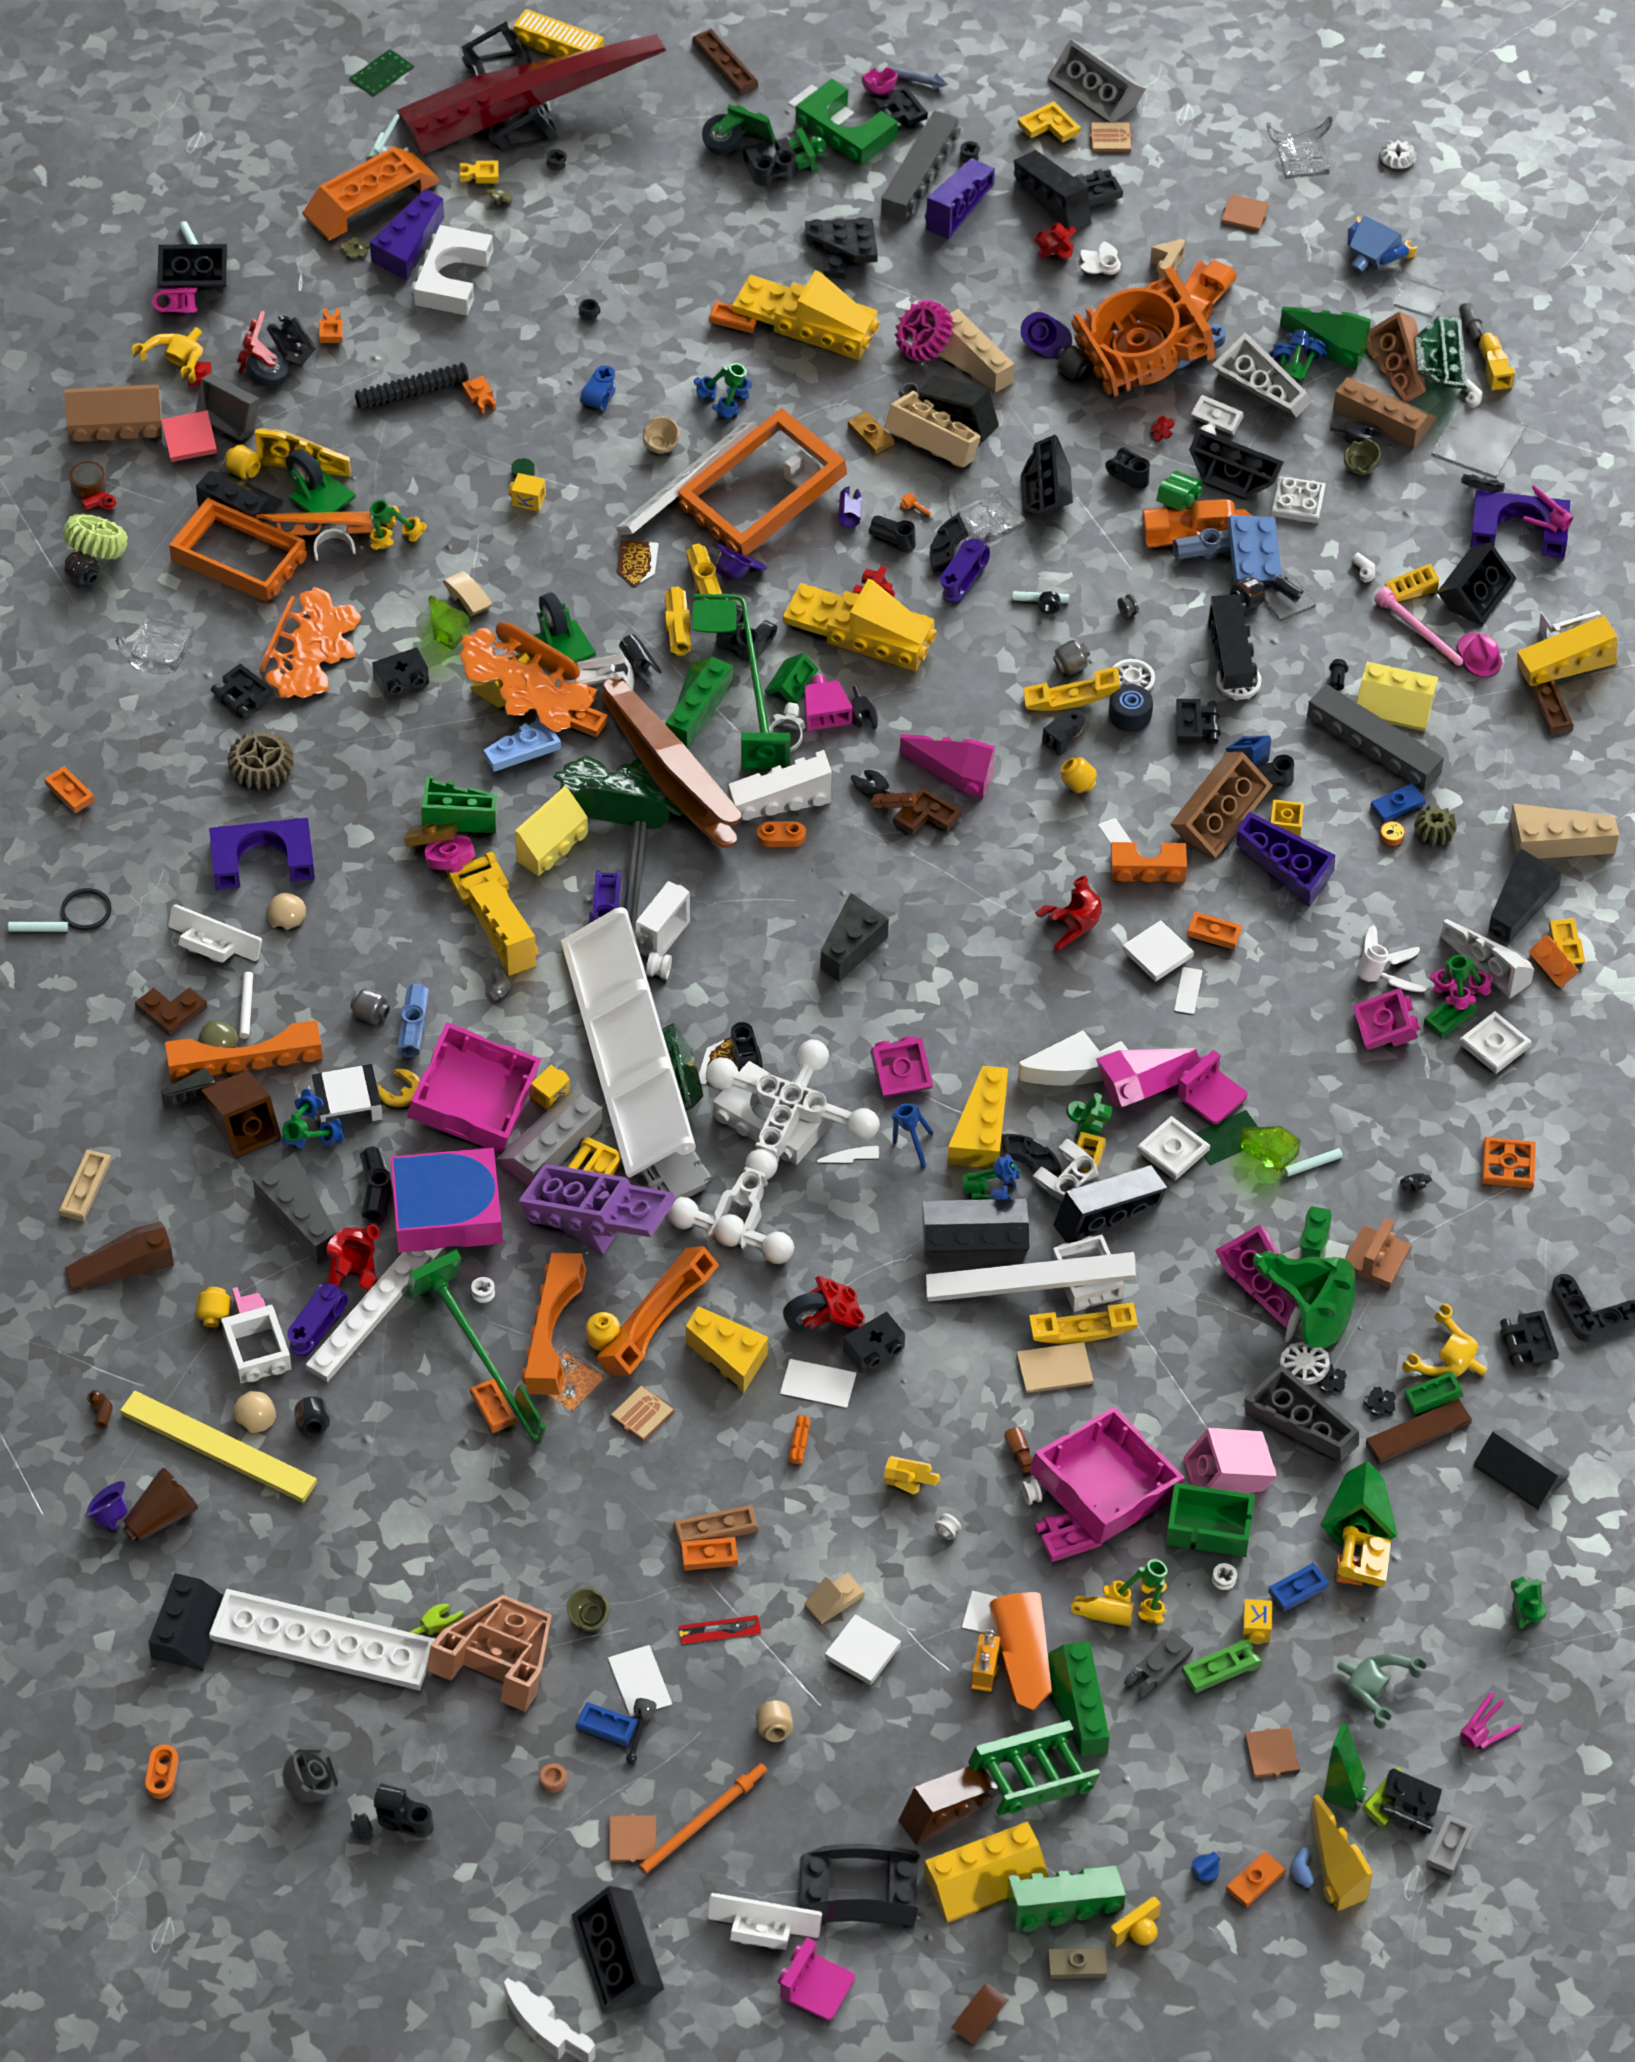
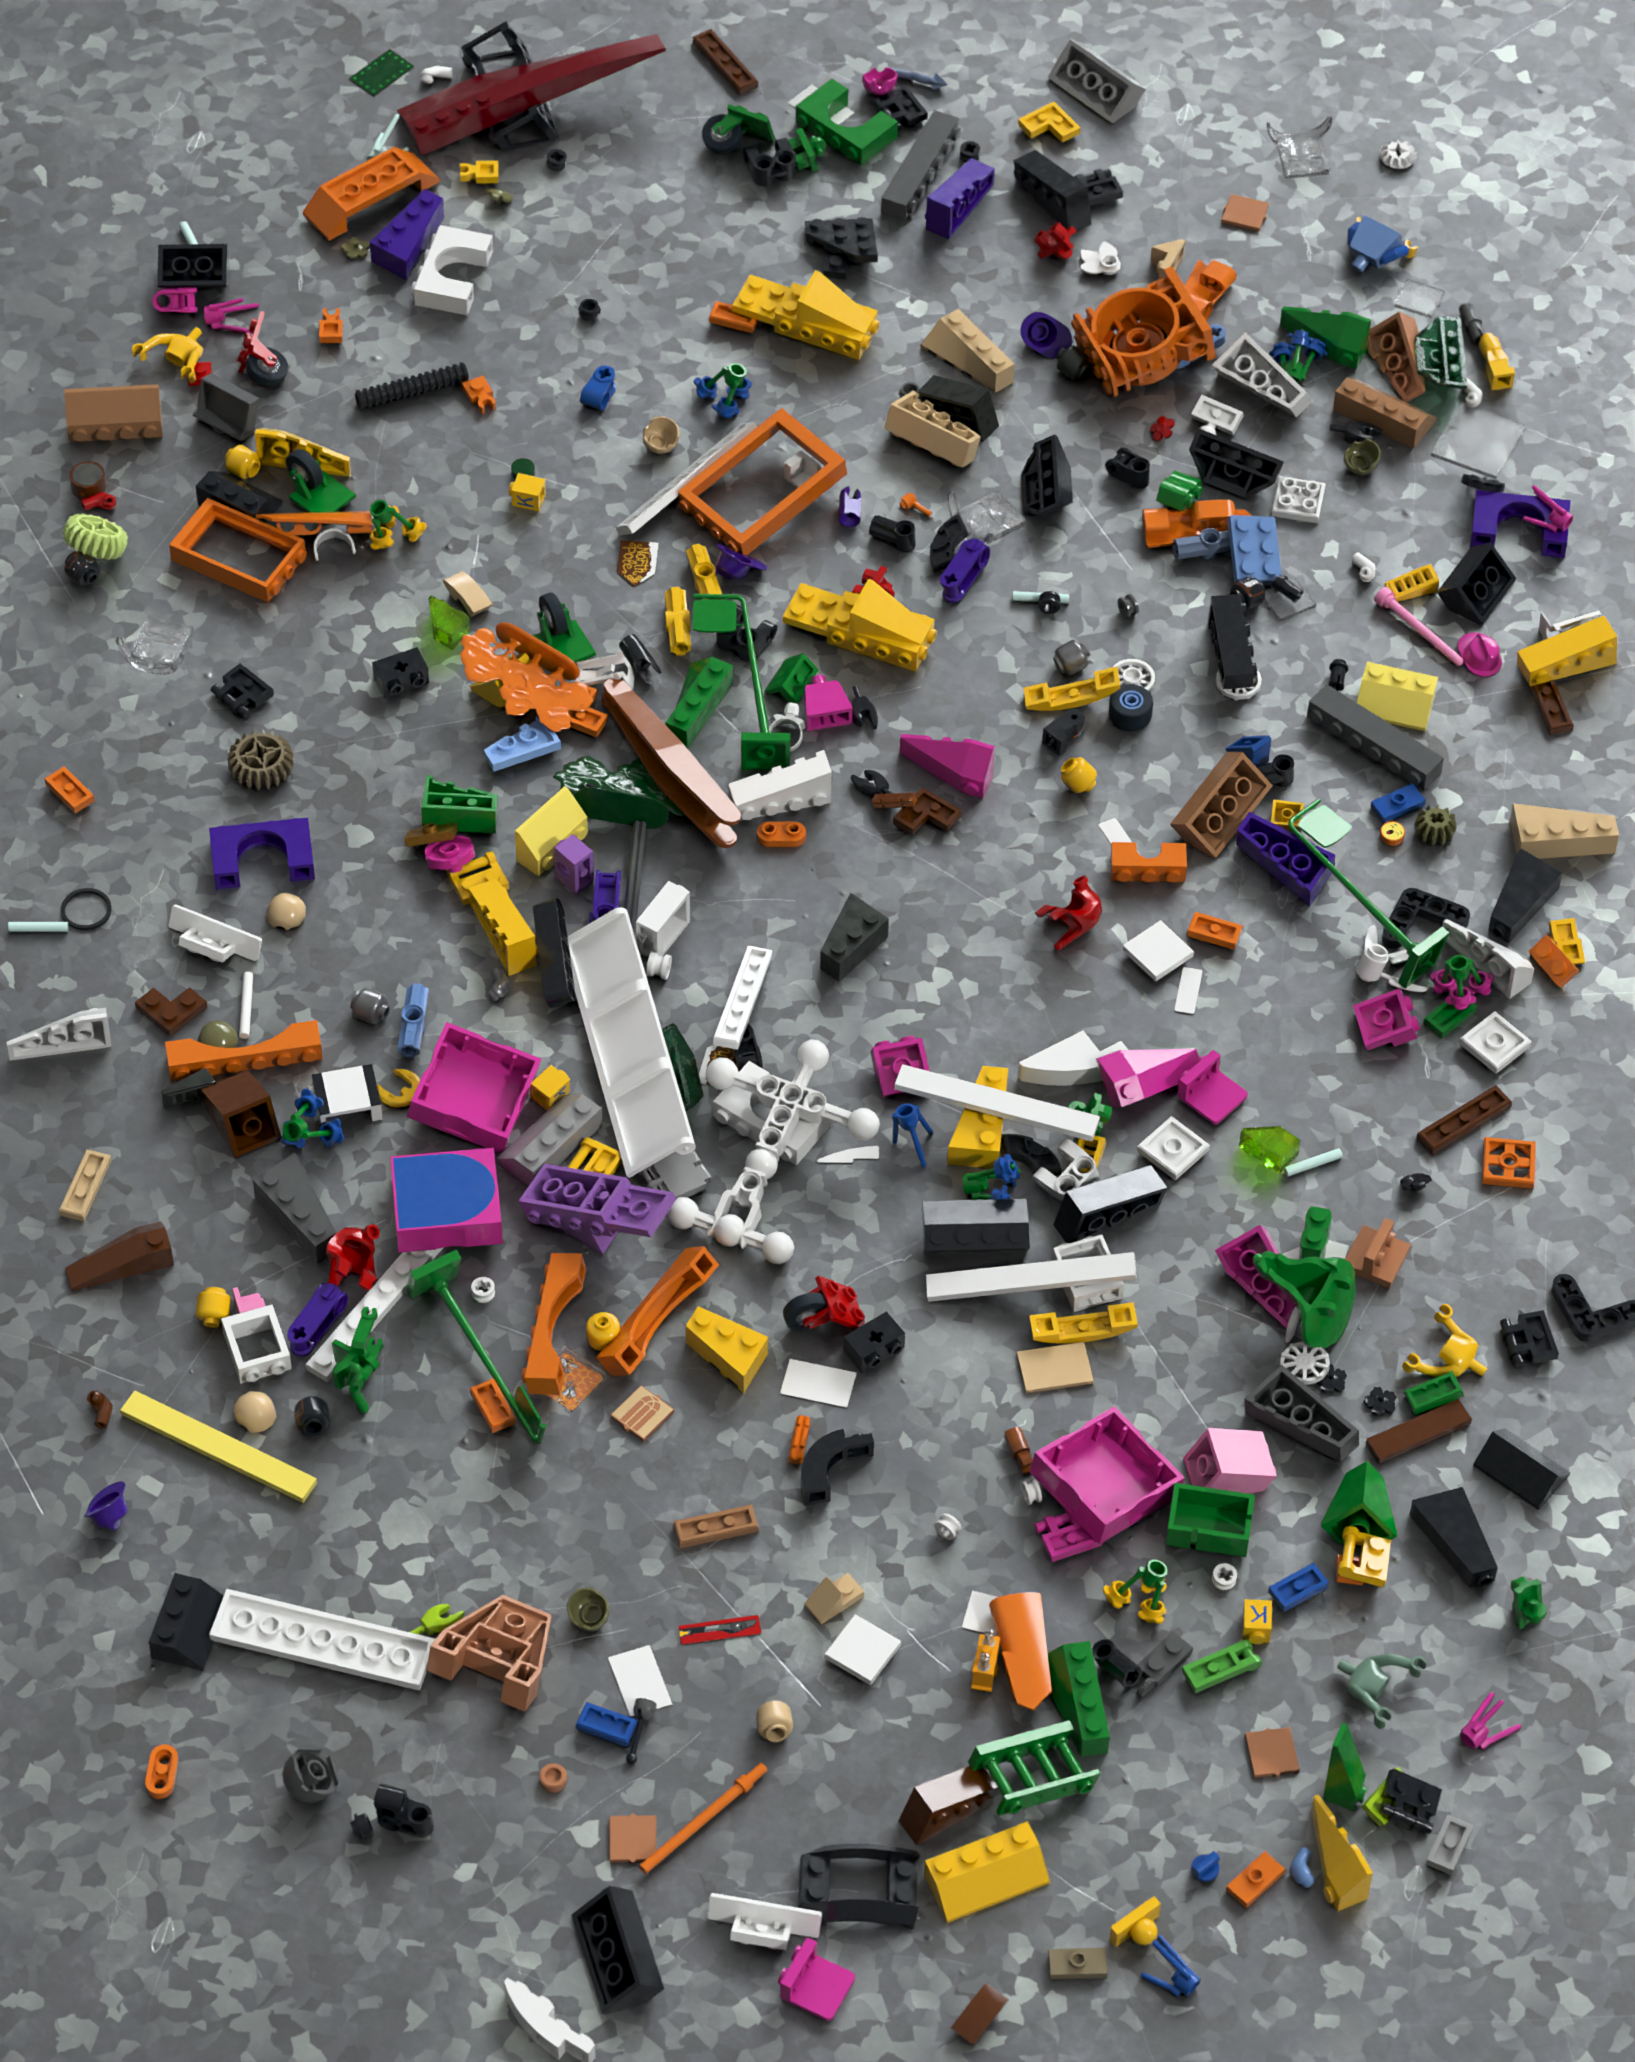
reddish brown cone [123,1468,199,1541] -> none
coral tile [161,410,217,462] -> none
orange plant [259,587,361,698] -> none
black hinge [266,315,316,365] -> none
black piece [360,1146,392,1222] -> none
yellow brick [513,9,604,57] -> none
orange plate [681,1537,738,1571] -> none
pearl gold plate [848,411,894,455] -> none
yellow rock [884,1456,940,1495] -> none
dark pink gear [894,299,955,362] -> none
wedge [1006,1866,1126,1932] -> none
yellow piece [1070,1596,1134,1627] -> none
piece [1089,122,1133,152] -> none
black plate [1176,699,1221,744] -> none
dark green sticker [1195,1110,1267,1165] -> none
none -> white wedge [7,1008,111,1061]
none -> dark pink plant [204,298,259,333]
none -> green piece [332,1307,383,1413]
none -> white arm [421,66,452,84]
none -> black beam [533,898,576,1008]
none -> medium lavender brick [554,834,594,895]
none -> white tile [713,946,772,1050]
none -> black arch [801,1429,874,1506]
none -> white tile [895,1064,1100,1141]
none -> black piece [1092,1639,1142,1688]
none -> blue plant [1141,1935,1201,1997]
none -> green piece [1288,799,1449,989]
none -> black beam [1382,888,1470,949]
none -> black slope [1410,1487,1498,1588]
none -> reddish brown tile [1416,1085,1512,1155]

